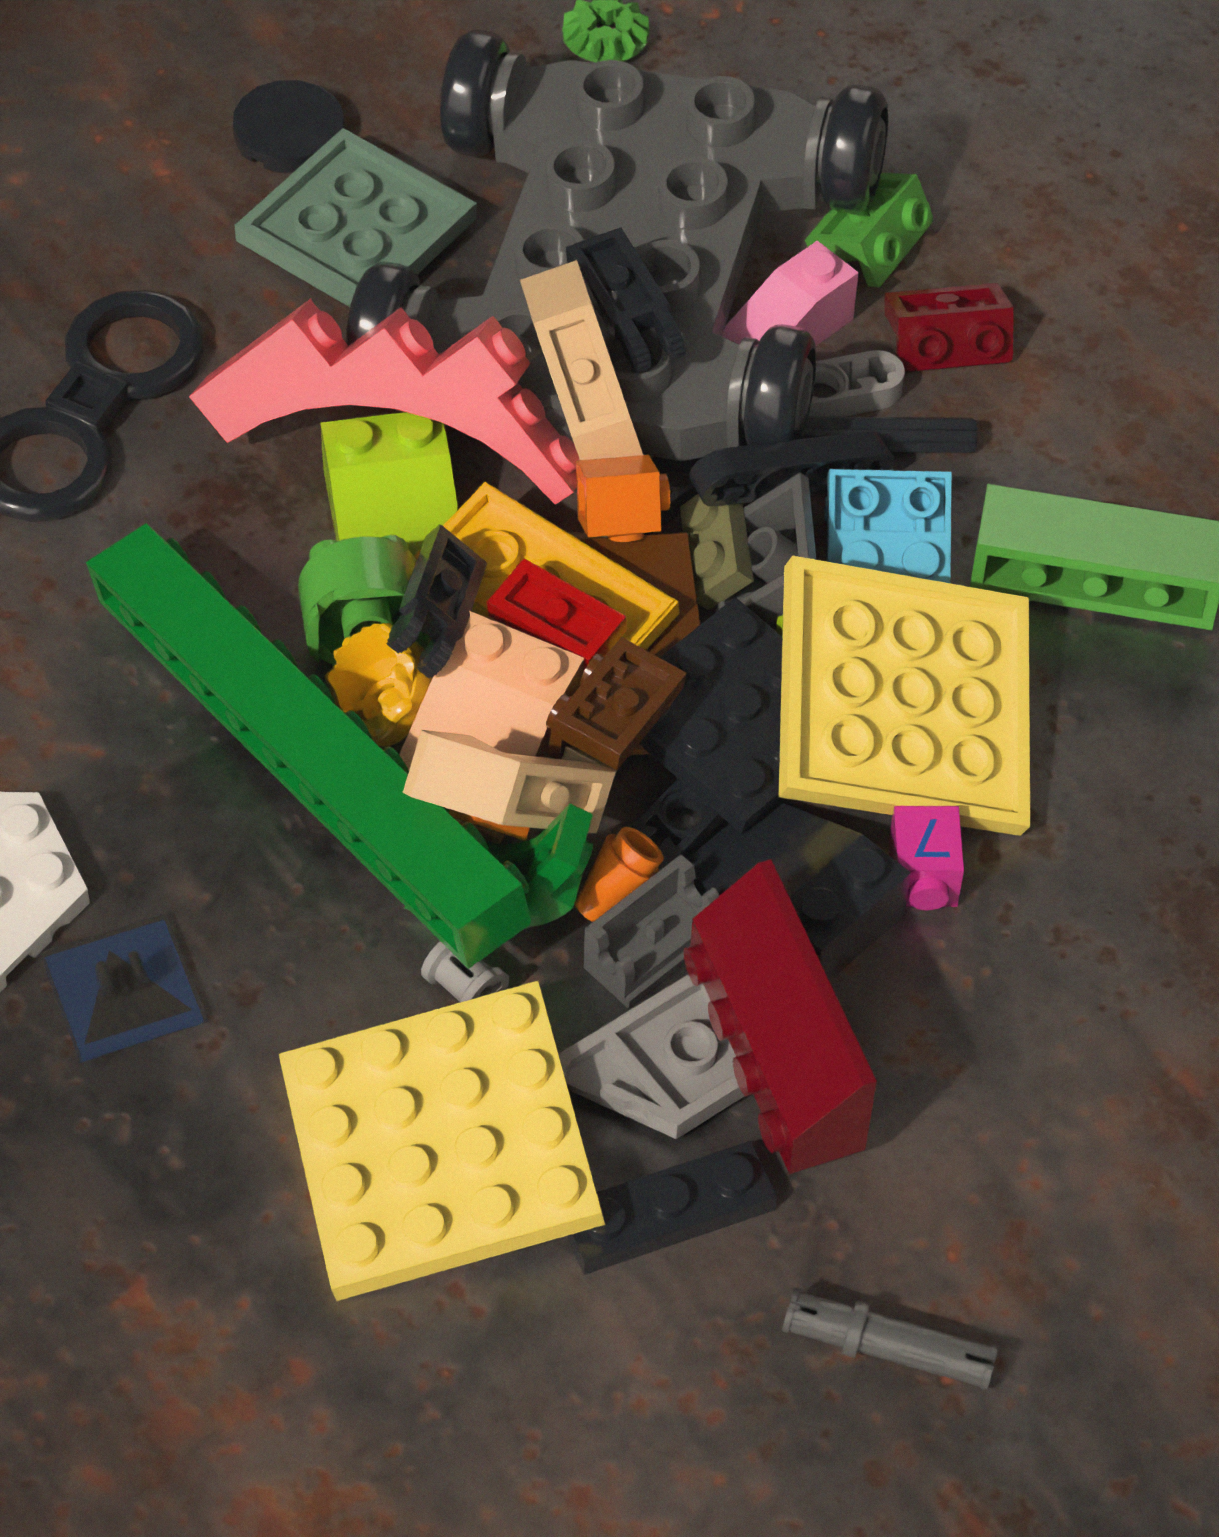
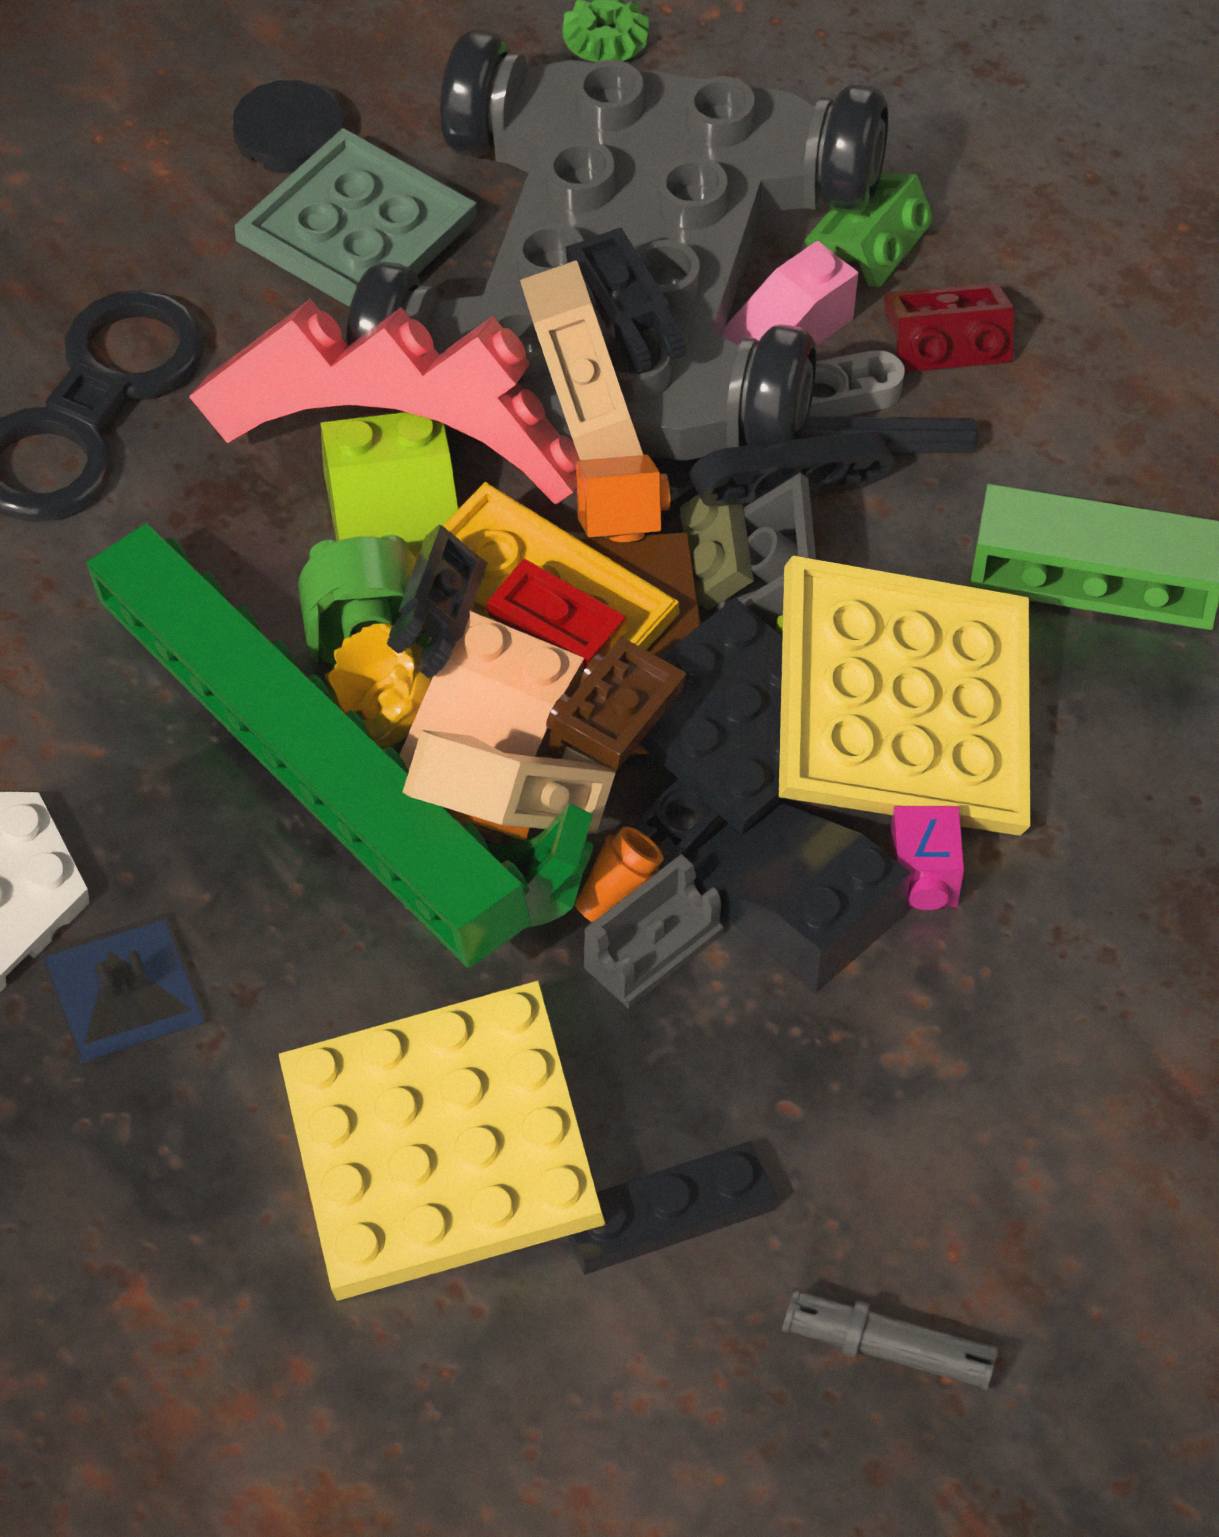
light grey bush [421,941,509,1002] -> none
light grey wing [559,974,744,1139] -> none
dark red slope [683,859,877,1174] -> none
medium azure plate [824,469,952,583] -> none

